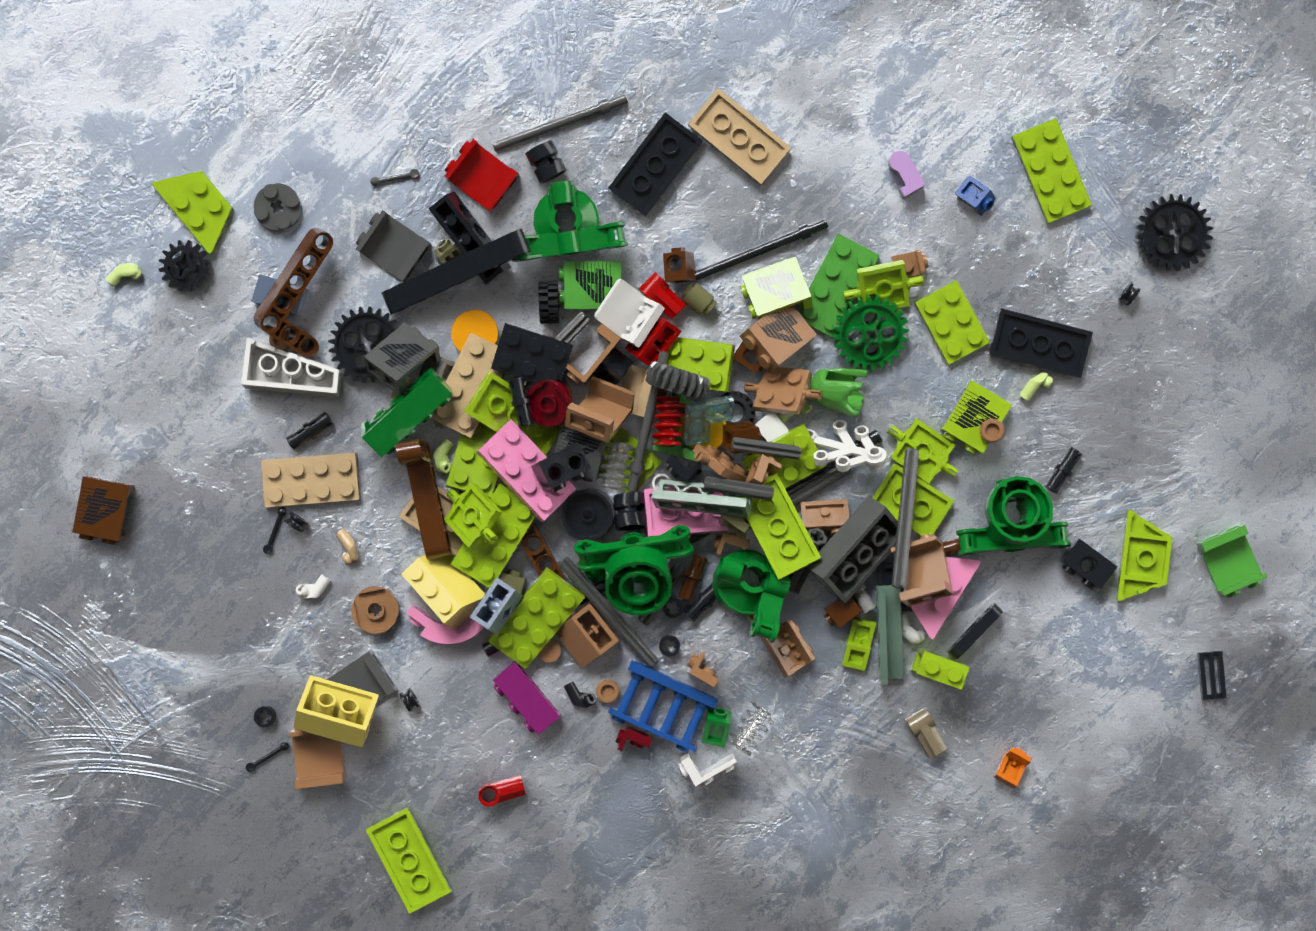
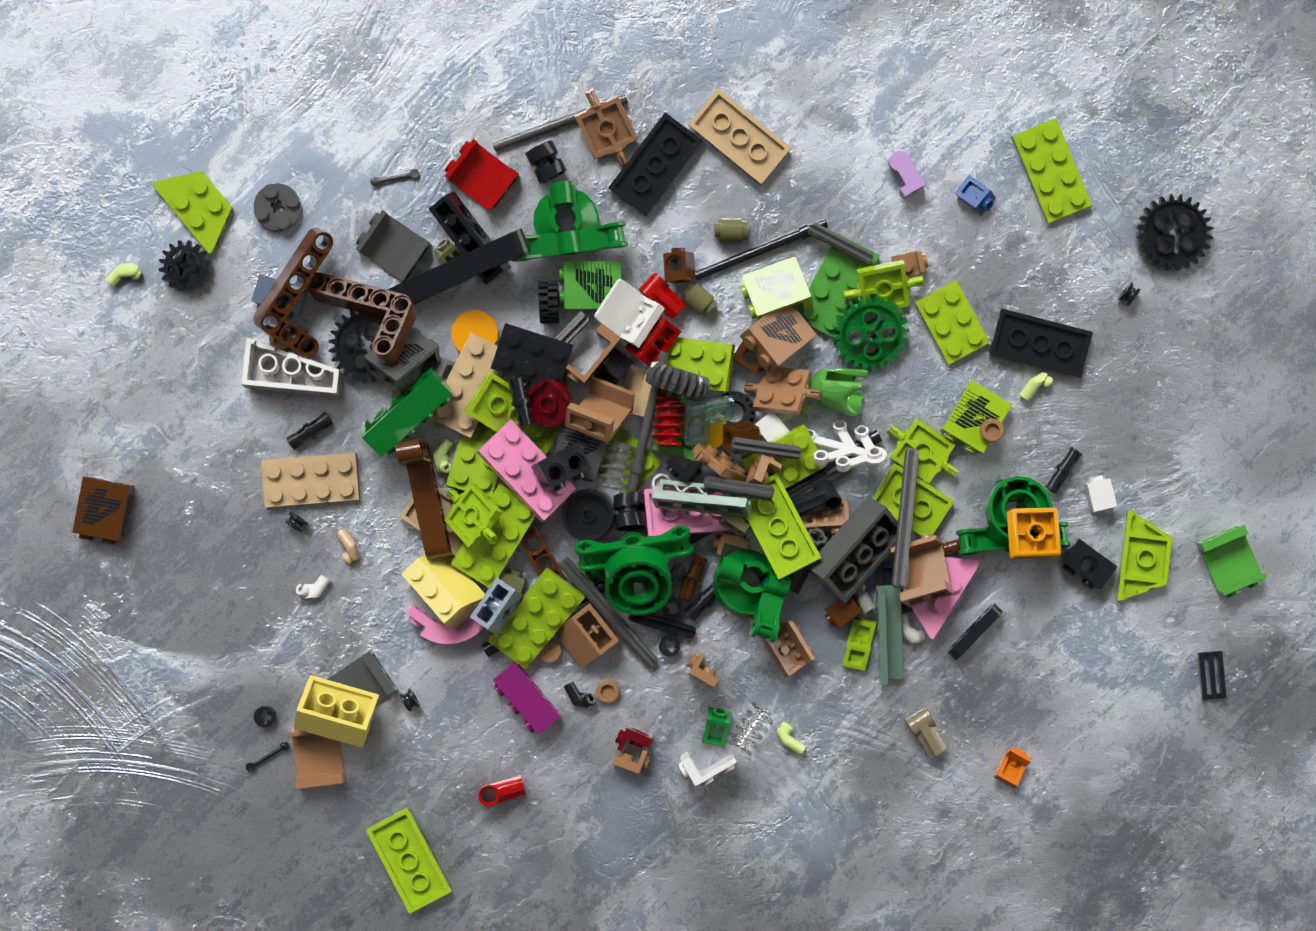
black hinge [263,507,287,554] -> none
medium nougat plate [351,586,400,634] -> none
blue fence [608,659,718,753] -> none
lime panel [911,647,970,690] -> none
none -> reddish brown beam [306,272,417,366]
none -> medium nougat plate [575,89,638,165]
none -> medium nougat bracket [612,749,650,774]
none -> black axle [628,613,696,639]
none -> olive brick [714,218,748,242]
none -> yellowish green arm [777,722,805,755]
none -> black piece [791,480,842,517]
none -> dark grey axle [808,222,874,265]
none -> light orange brick [1007,508,1061,559]
none -> white brick [1083,475,1117,512]

